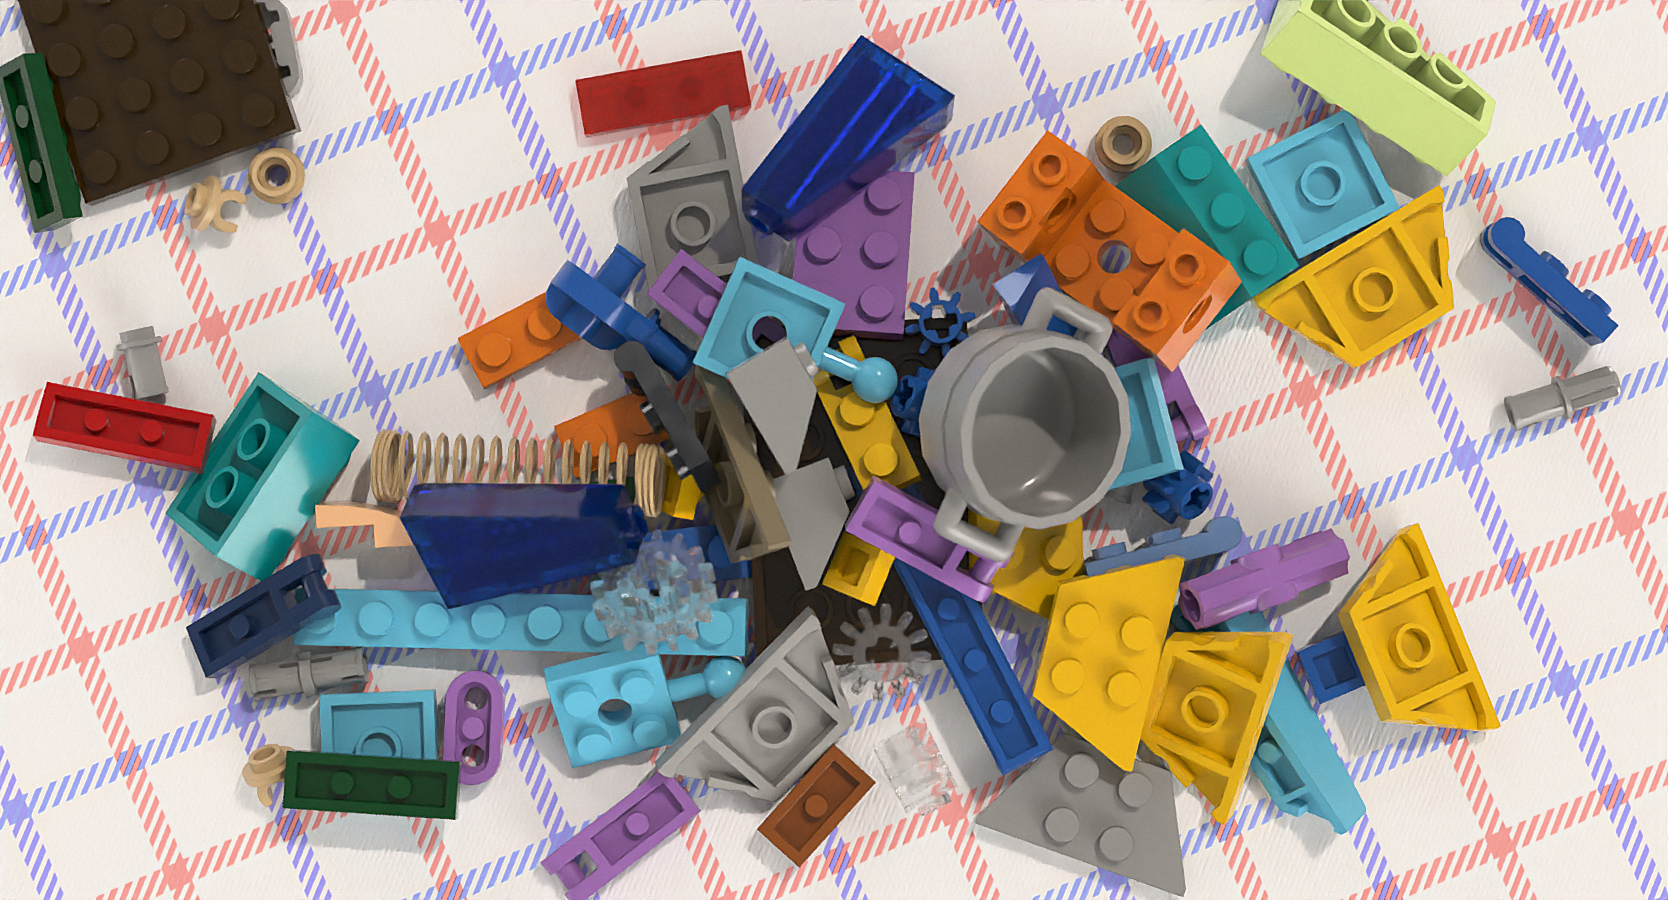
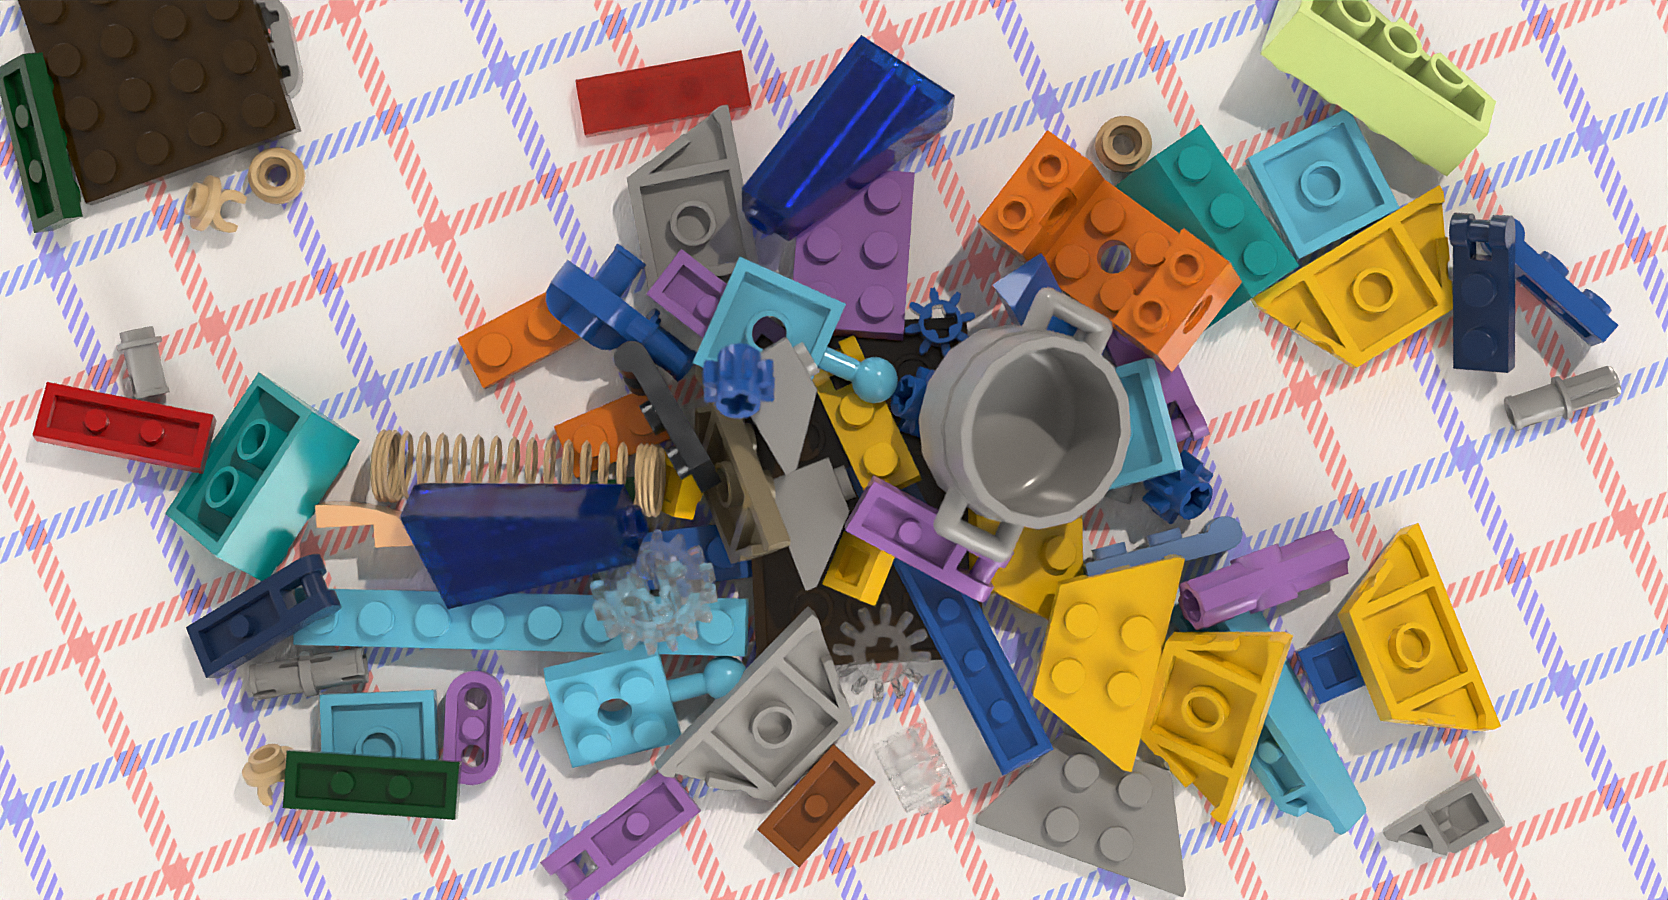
none -> blue gear [702,344,775,418]
none -> light grey slope [1383,773,1505,856]
none -> dark blue plate [1449,212,1515,373]

